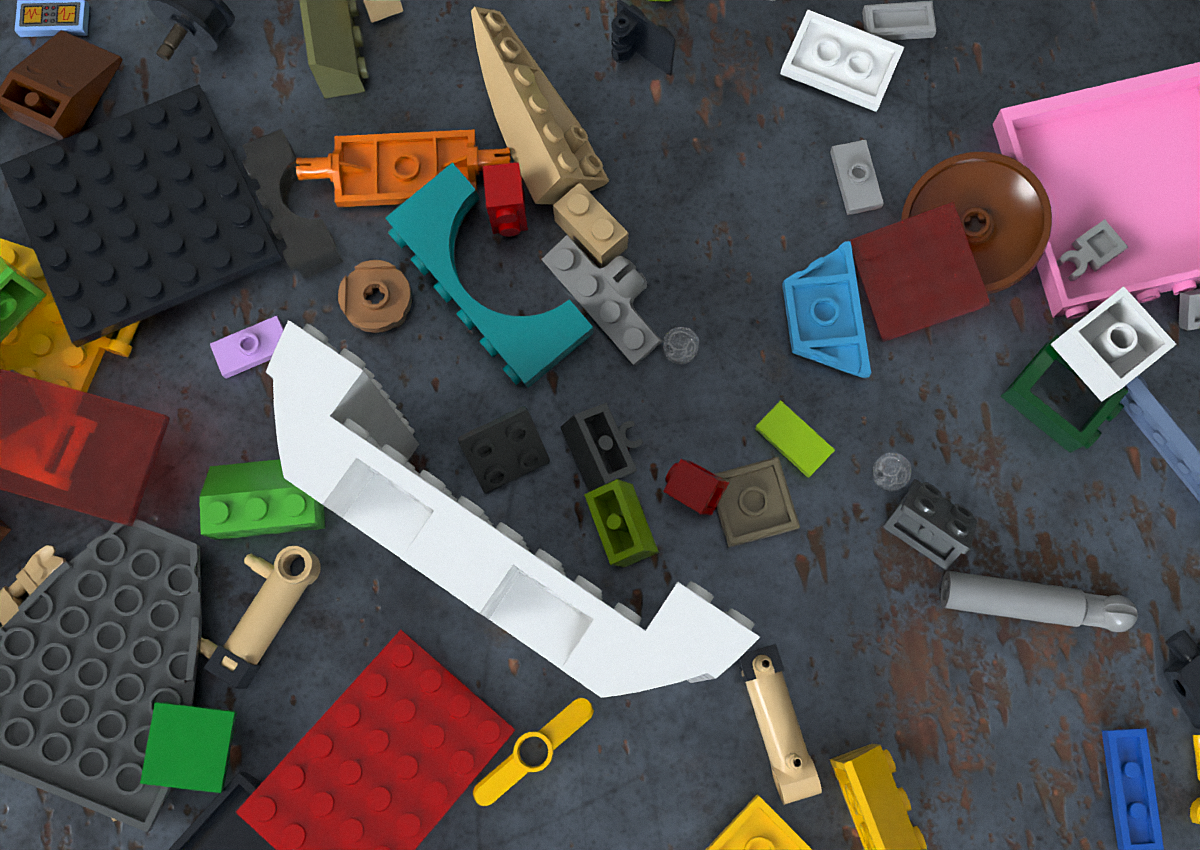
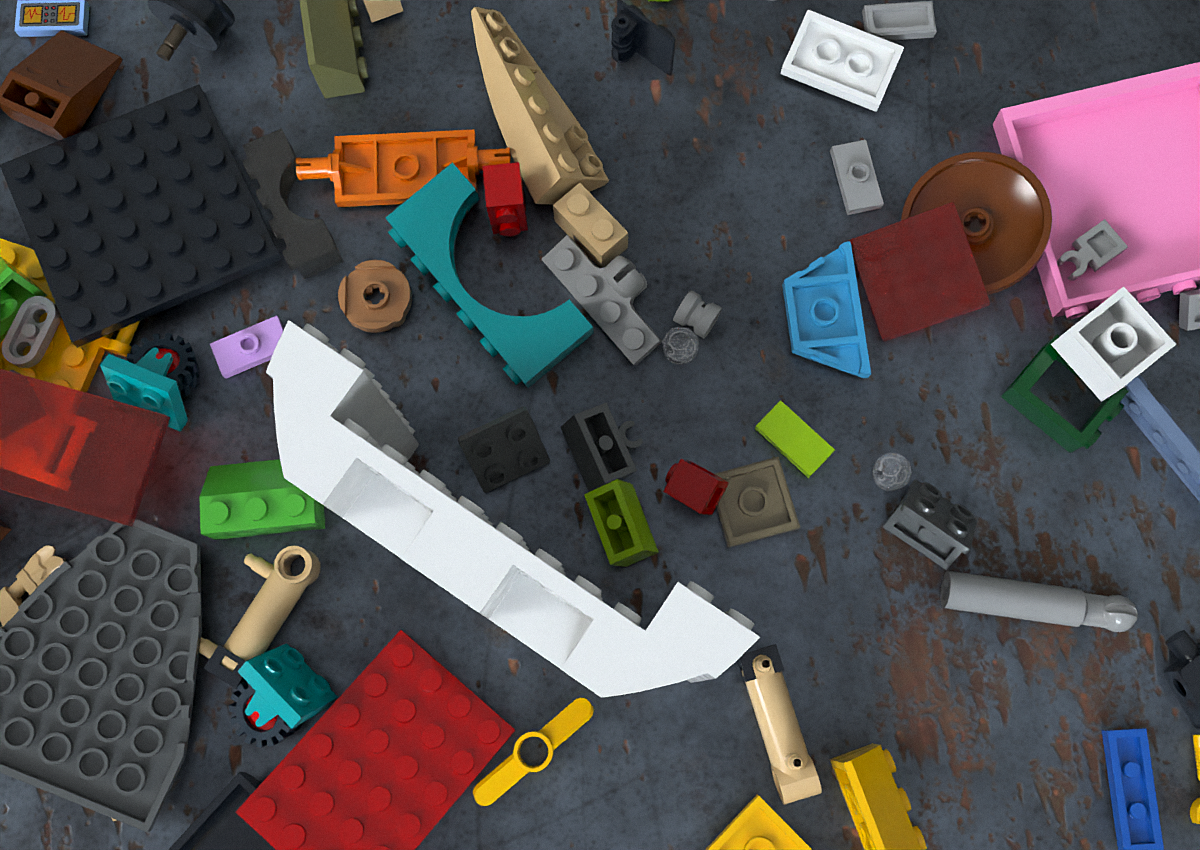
green tile [140,701,237,793] -> none
none -> light grey plate [2,296,61,368]
none -> teal plate [100,333,199,432]
none -> teal plate [229,643,338,748]
none -> light grey wheel [673,290,723,339]

